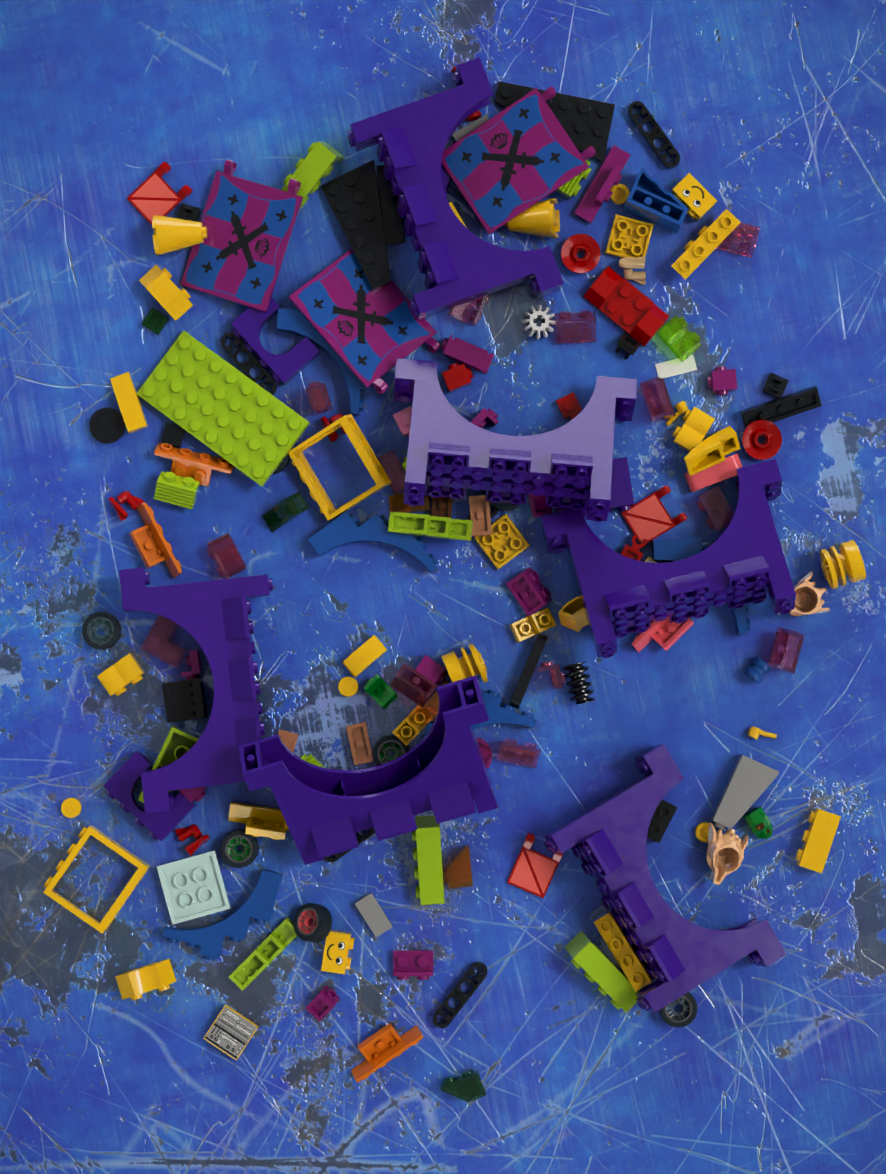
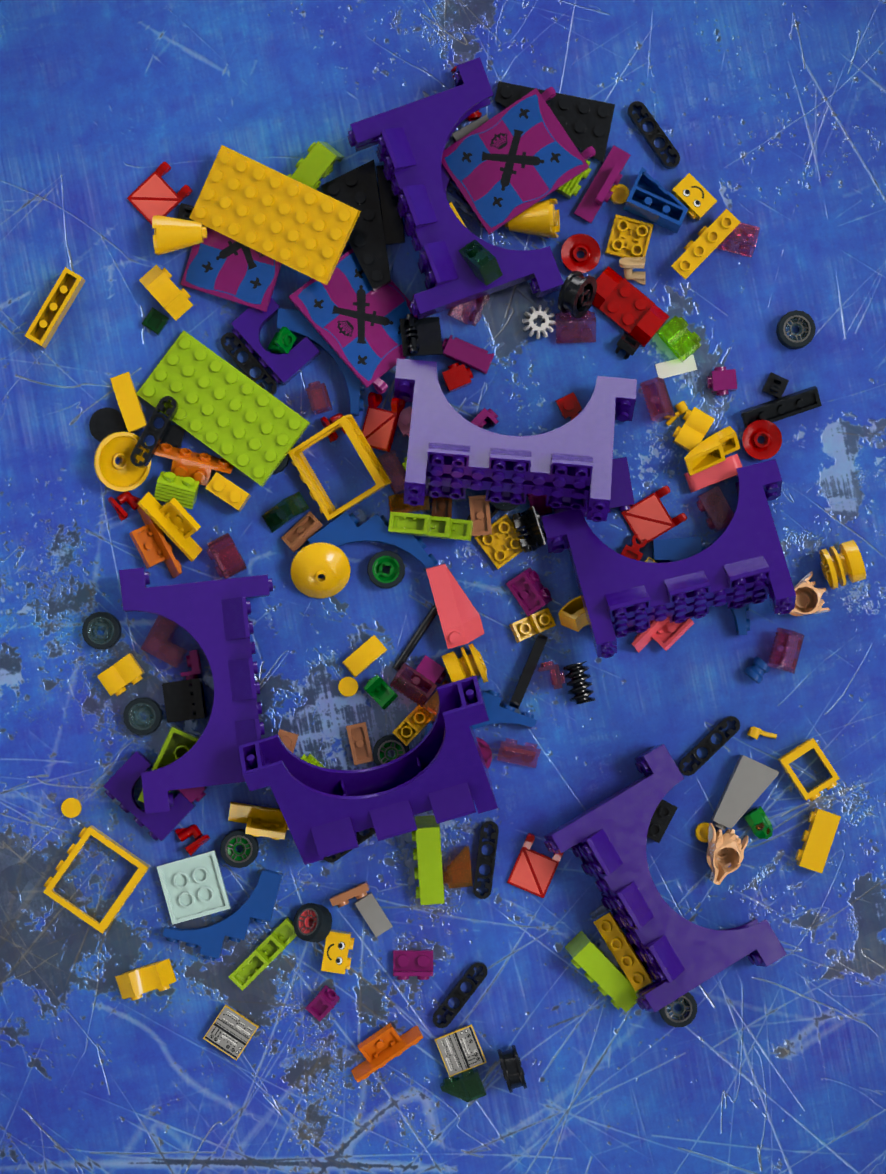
none -> yellow brick [25,267,86,349]
none -> yellow dish [94,432,151,492]
none -> wheel [123,697,162,735]
none -> black beam [130,396,178,468]
none -> yellow bracket [137,491,203,562]
none -> yellow plate [189,145,361,285]
none -> yellow brick [205,472,251,512]
none -> green bracket [267,327,297,354]
none -> nougat plate [281,511,323,552]
none -> yellow dish [290,542,350,599]
none -> nougat plate [329,881,370,908]
none -> flag [362,392,406,452]
none -> wheel [367,551,405,588]
none -> black bar [392,604,438,672]
none -> black hinge [400,314,443,357]
none -> coral wedge [426,563,485,649]
none -> light grey tile [435,1024,487,1077]
none -> slope [459,240,503,286]
none -> black beam [473,821,499,899]
none -> black wheel [497,1045,527,1093]
none -> black hinge [512,506,546,553]
none -> black wheel [558,271,597,318]
none -> black beam [678,716,740,776]
none -> wheel [776,310,816,349]
none -> yellow window [778,738,840,801]

